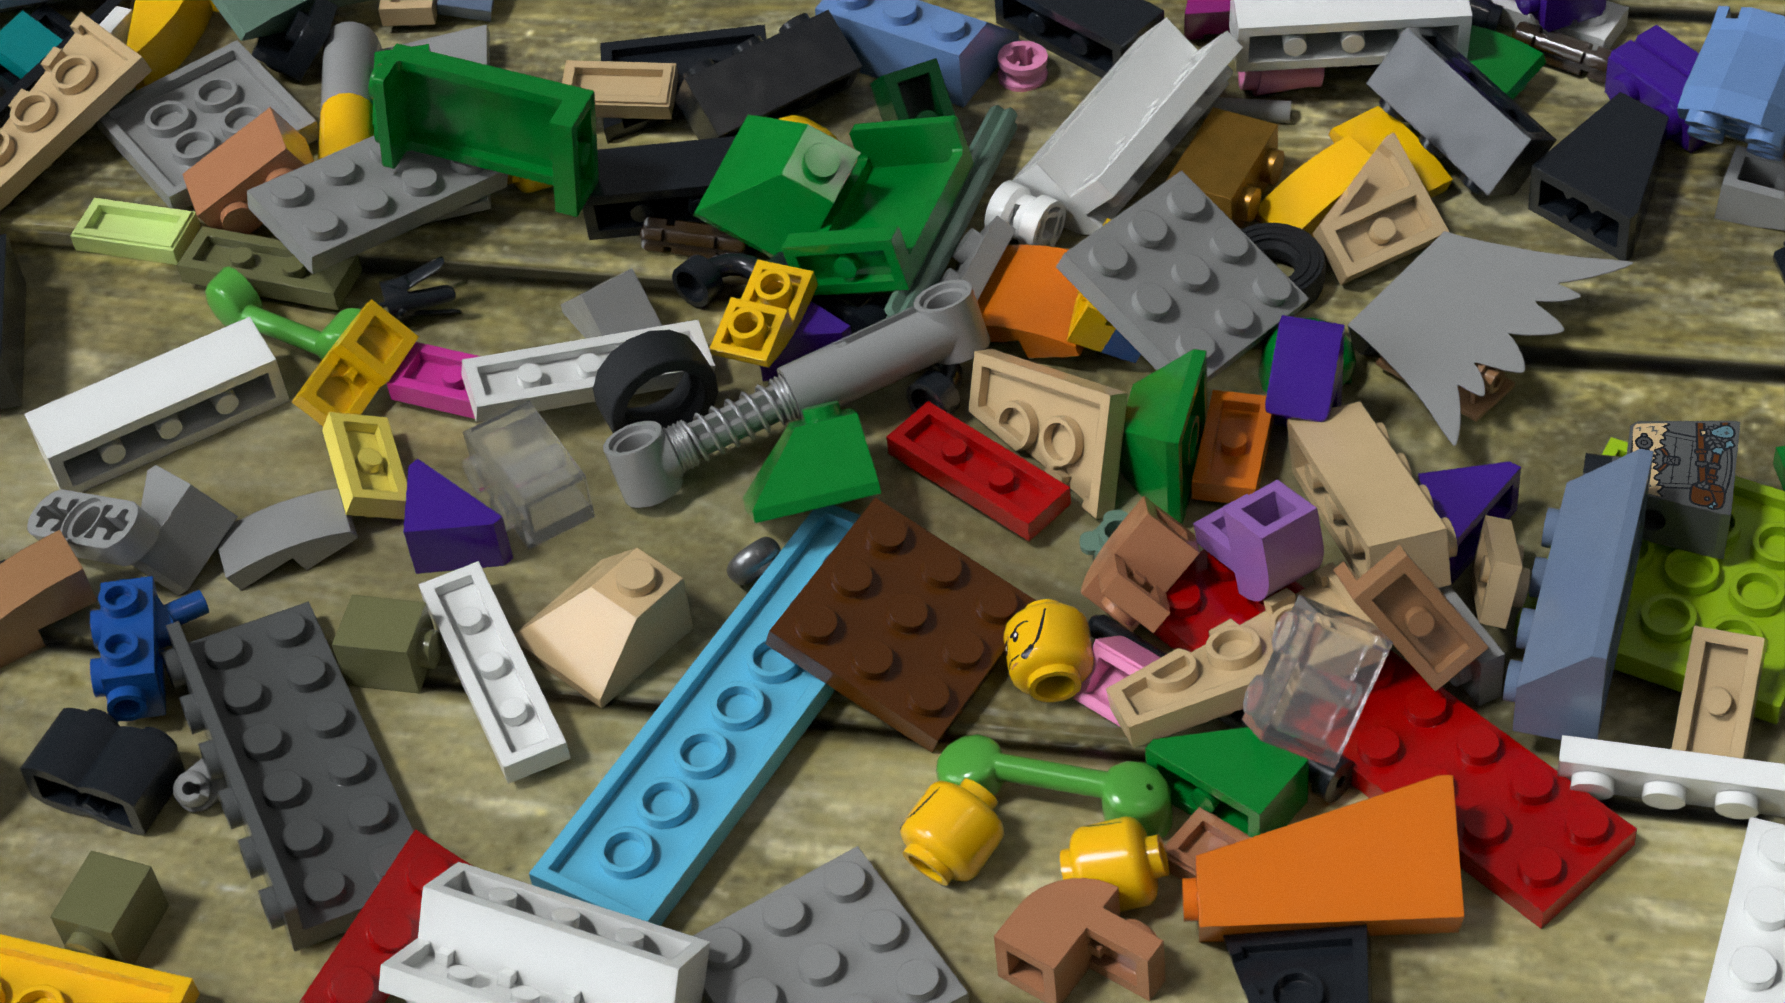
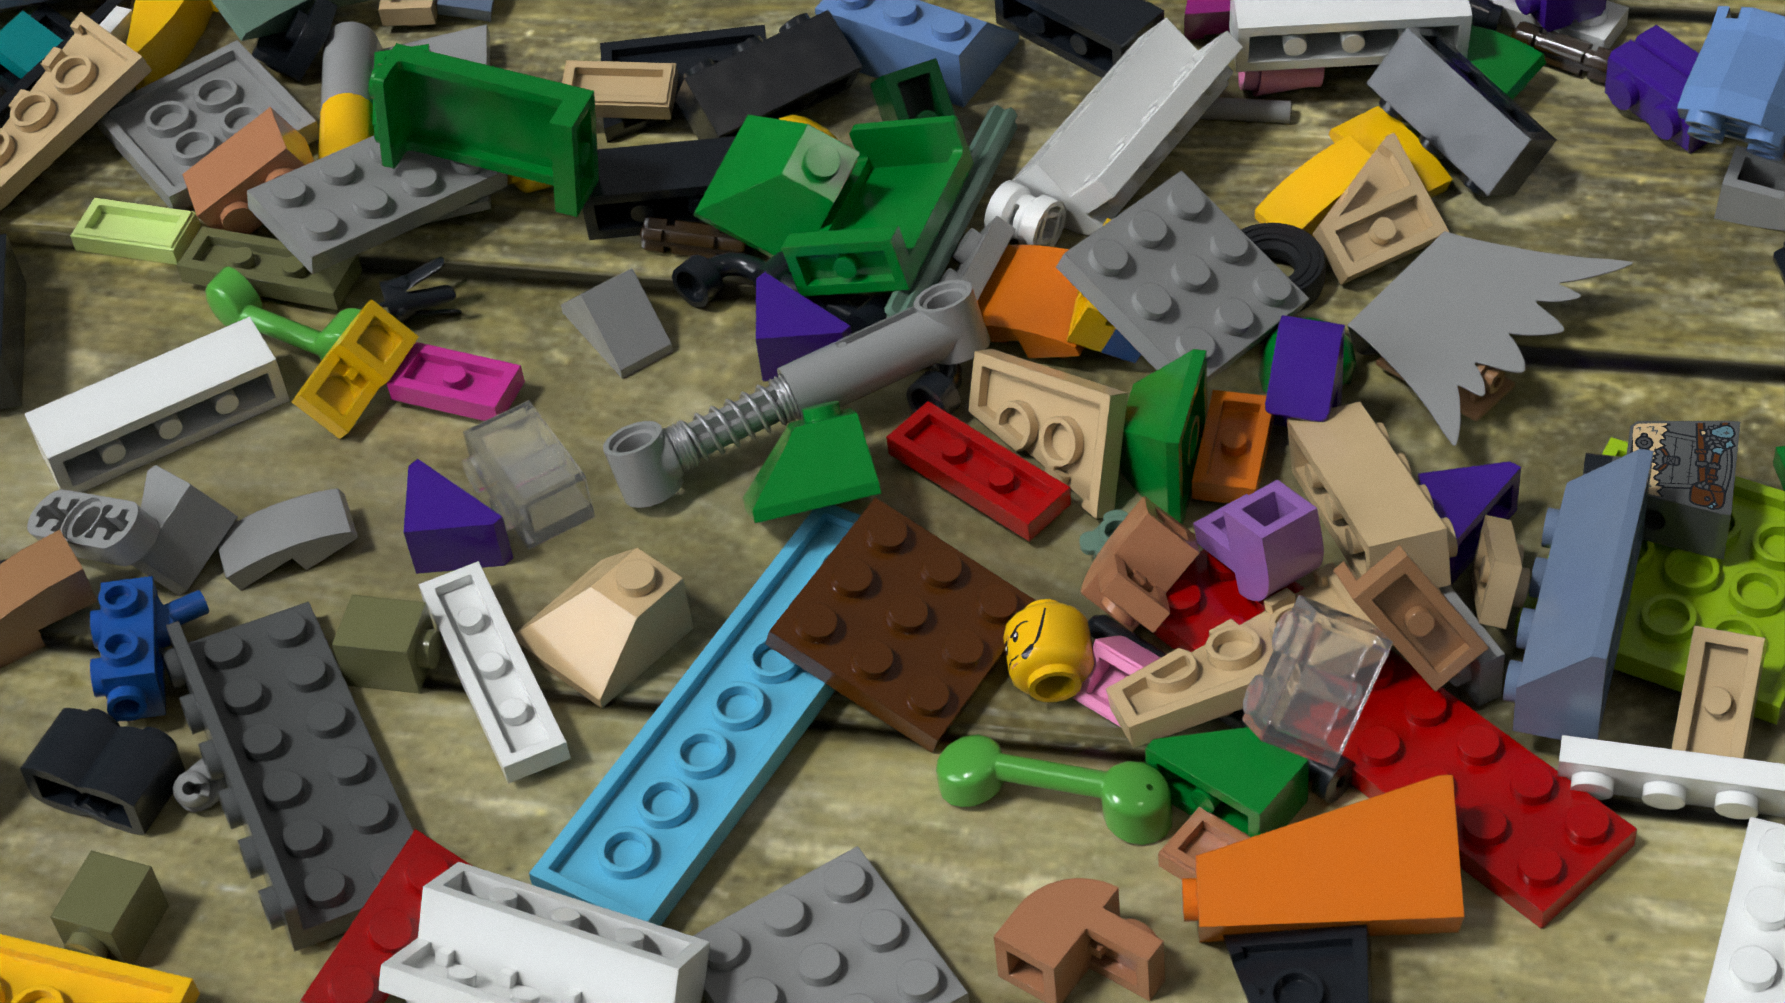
light yellow plate [322,412,407,519] -> none
white plate [461,320,715,422] -> none
black tyre [593,329,719,433] -> none
yellow slope [709,259,818,368] -> none
flat silver piece [727,537,781,585] -> none
yellow head [900,778,1004,886] -> none
bright pink bush [997,40,1048,92] -> none
yellow head [1060,817,1169,912] -> none
pearl gold brick [1166,107,1284,229] -> none
black slope [1528,92,1669,261] -> none

